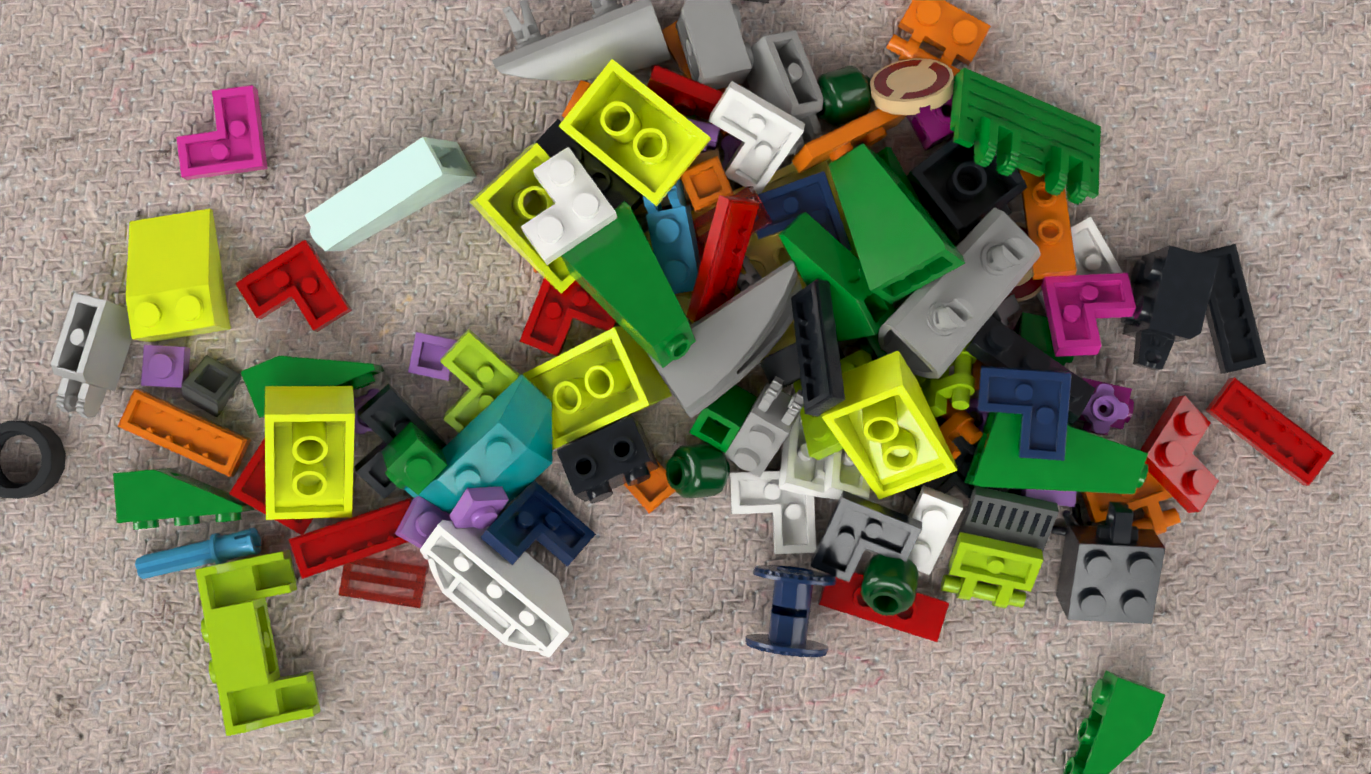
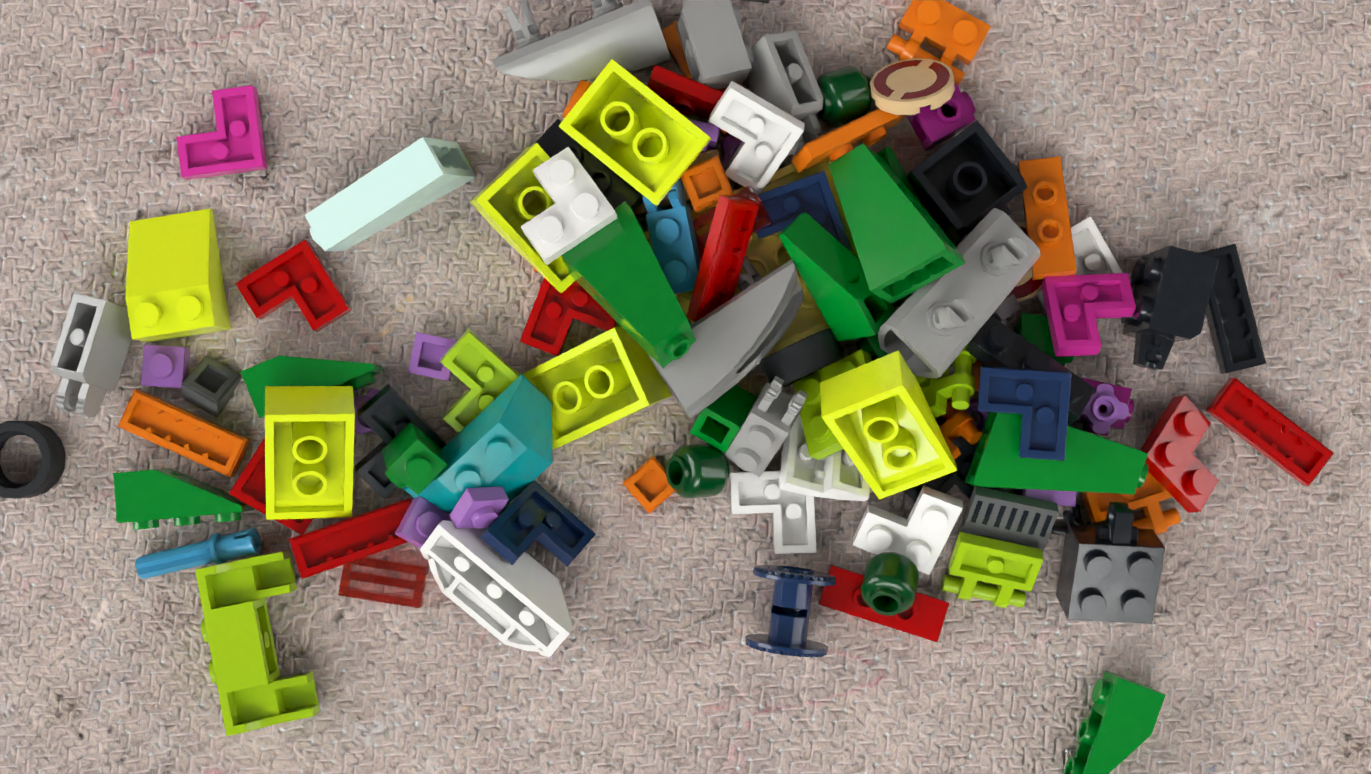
black brick [556,415,659,503] -> none
black plate [791,278,845,416] -> none
plate [810,490,922,582] -> none
green hinge [950,68,1101,205] -> none

